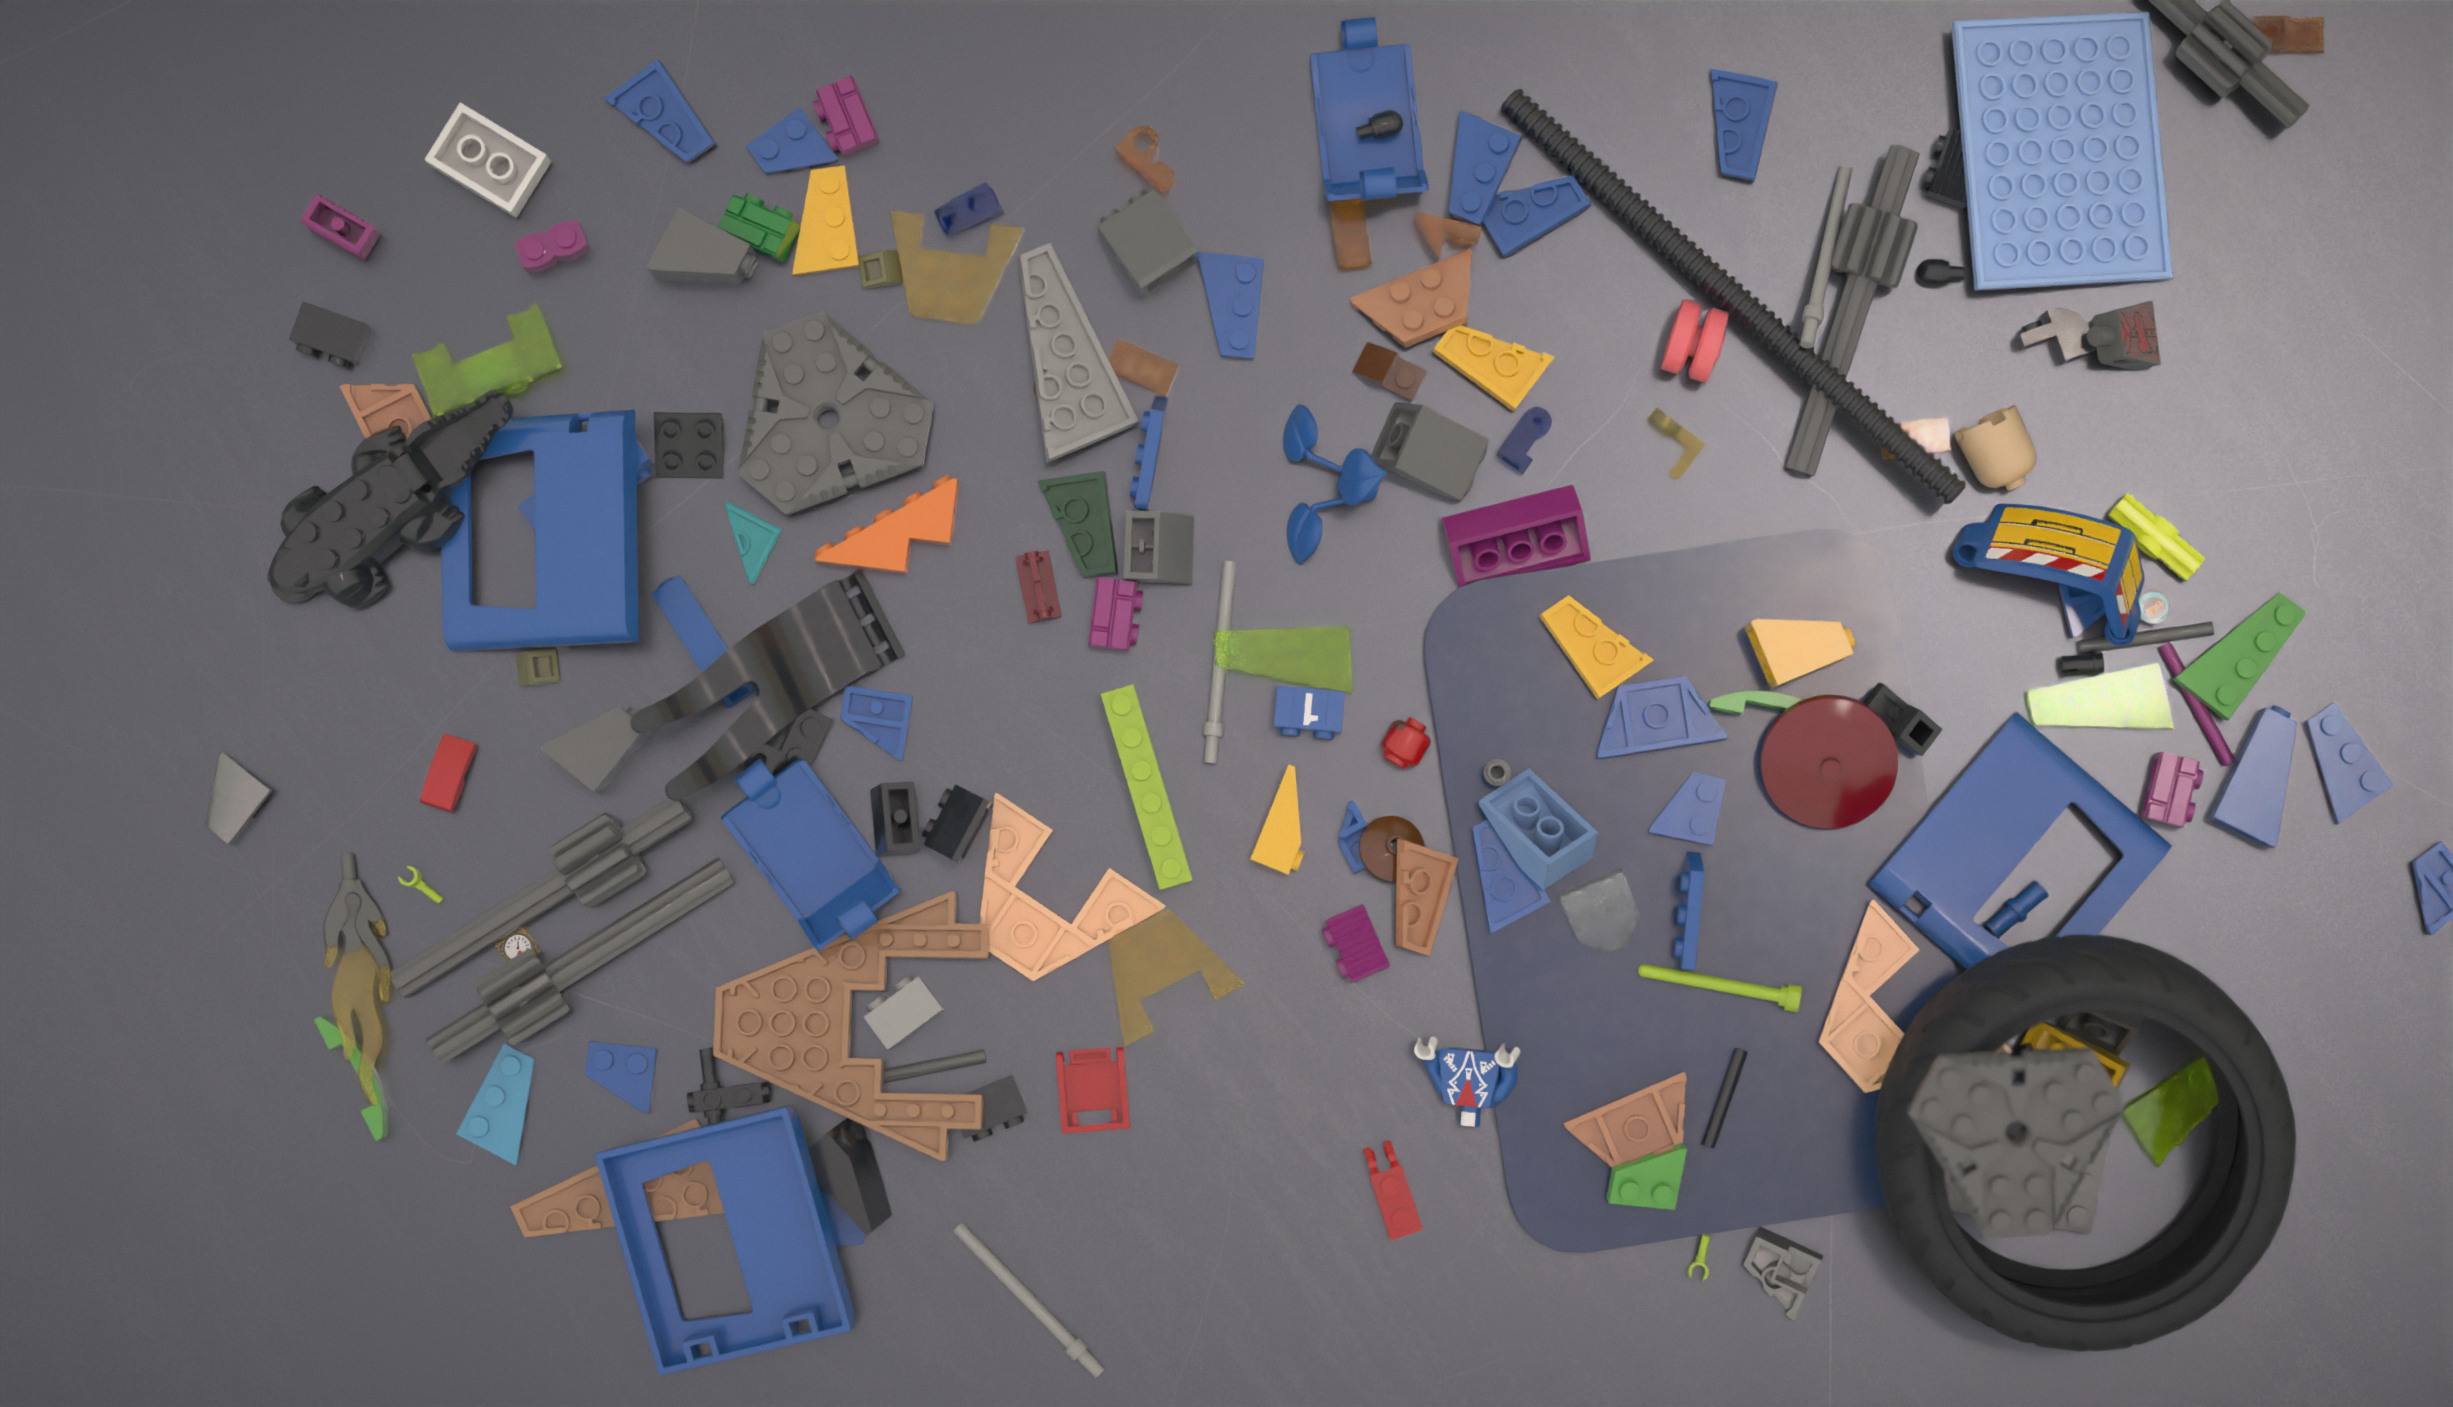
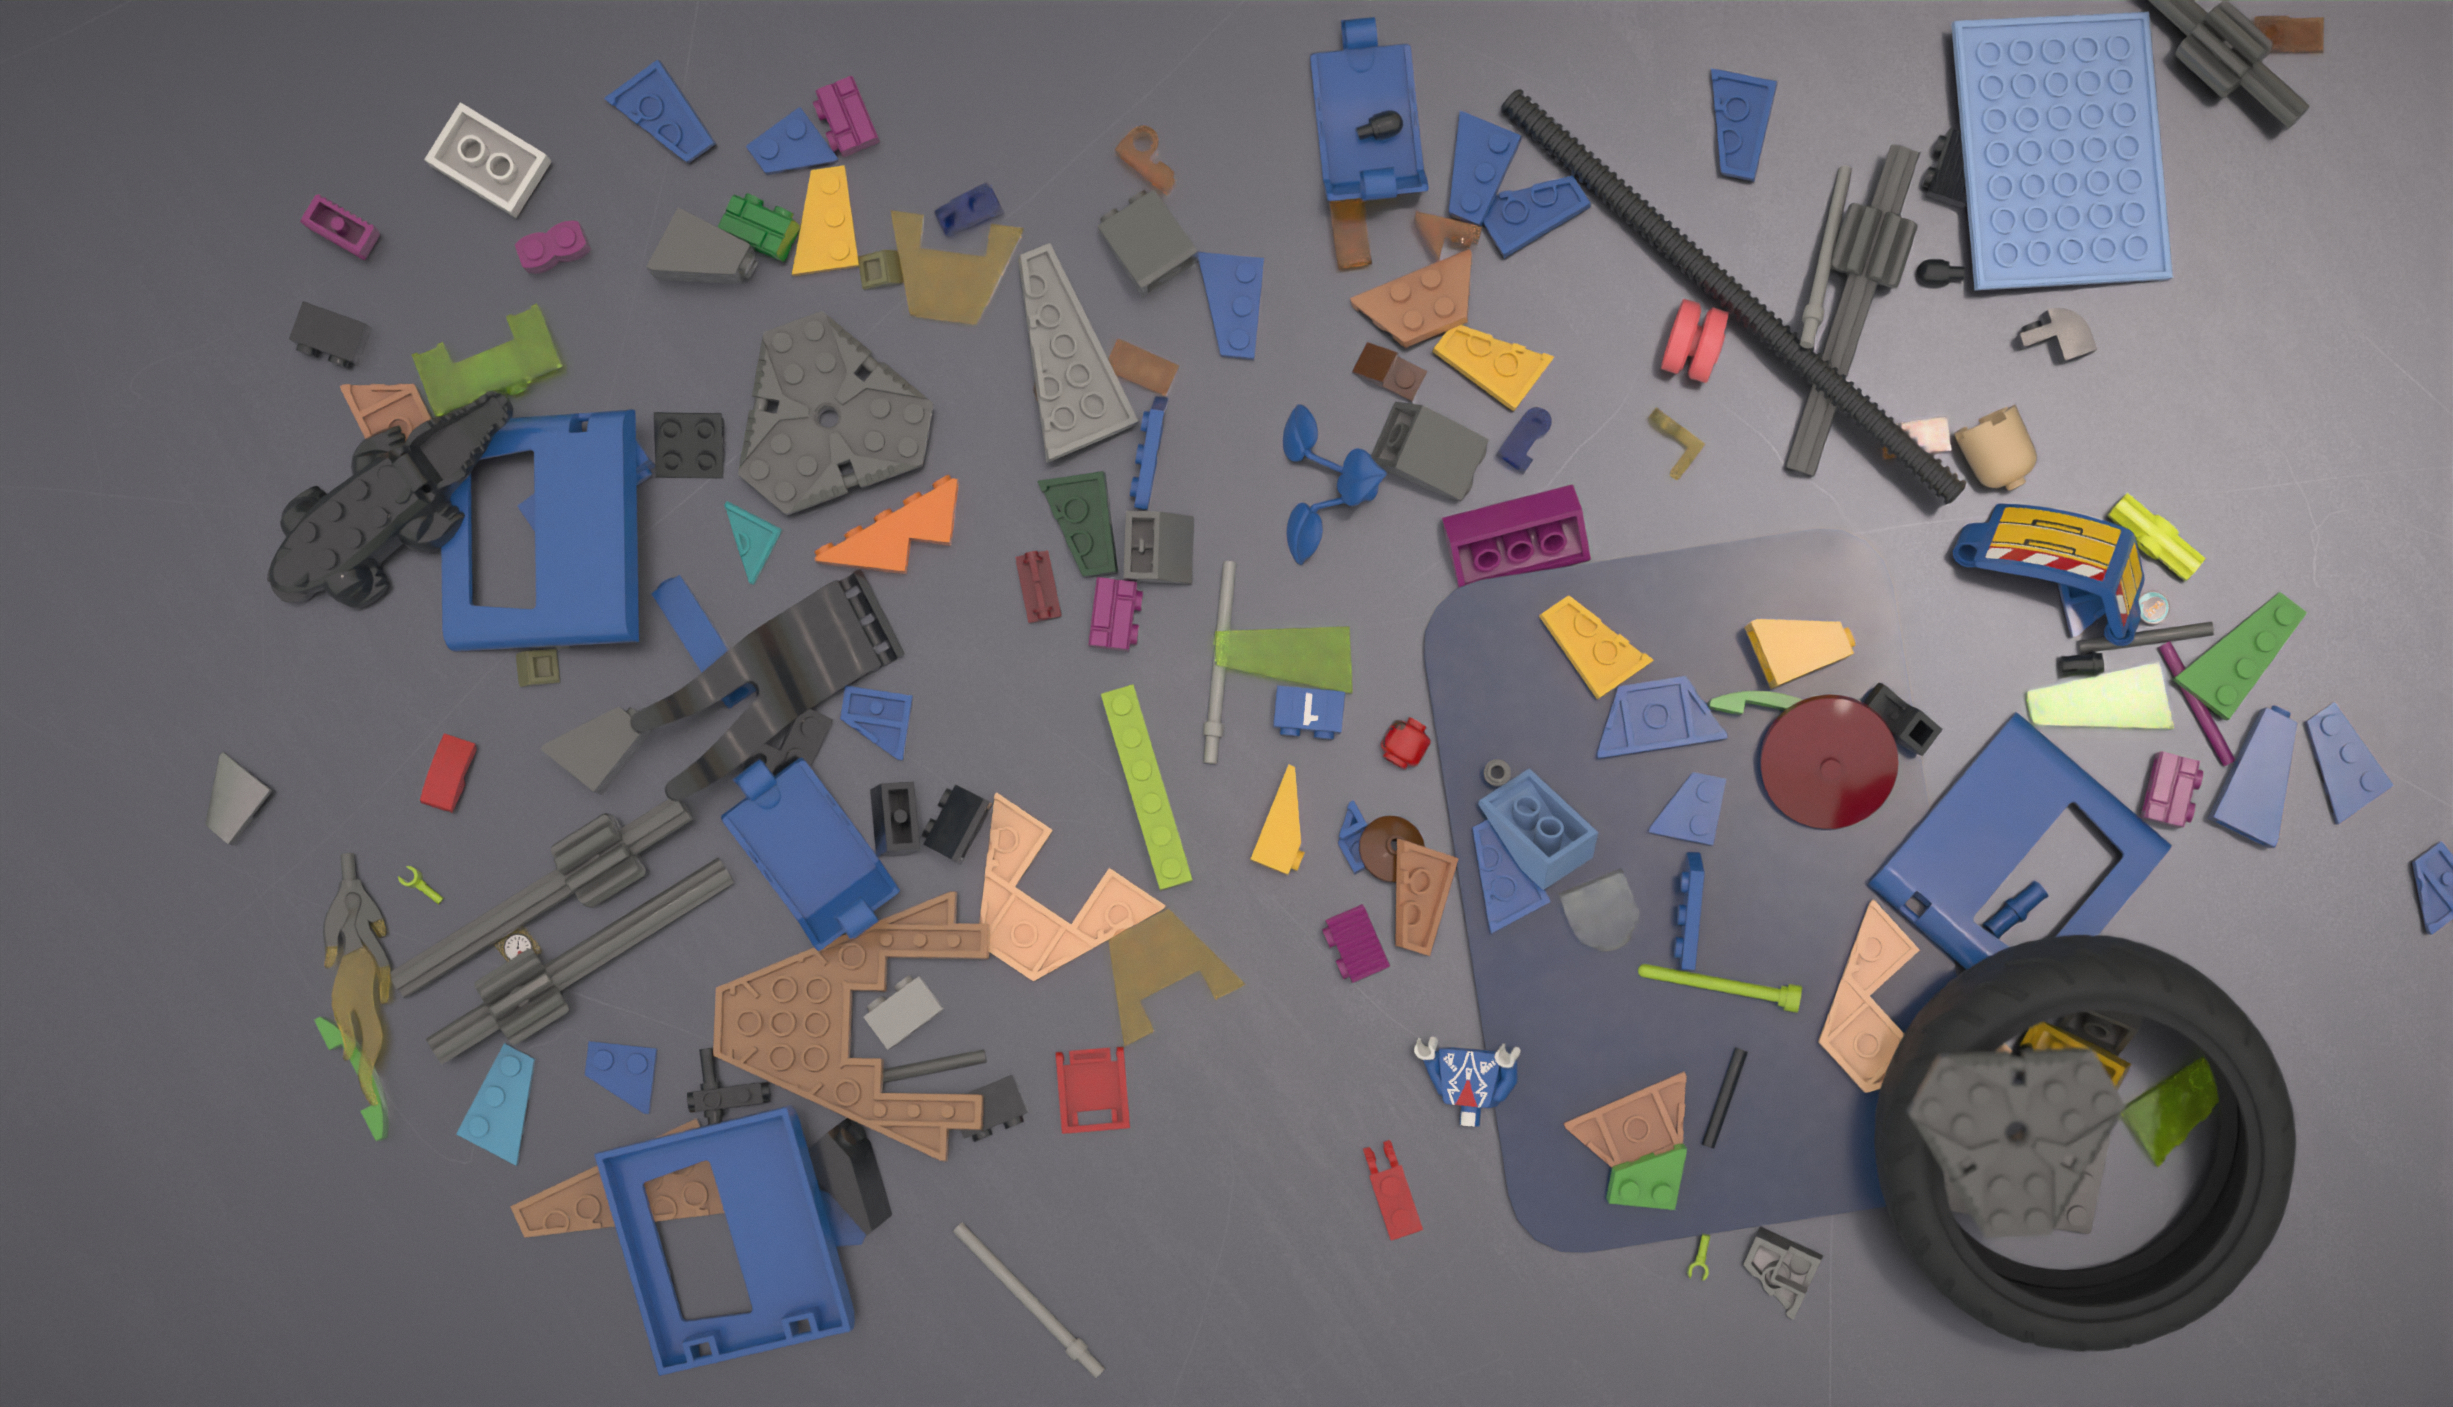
dark grey torso [2087,301,2161,371] -> none

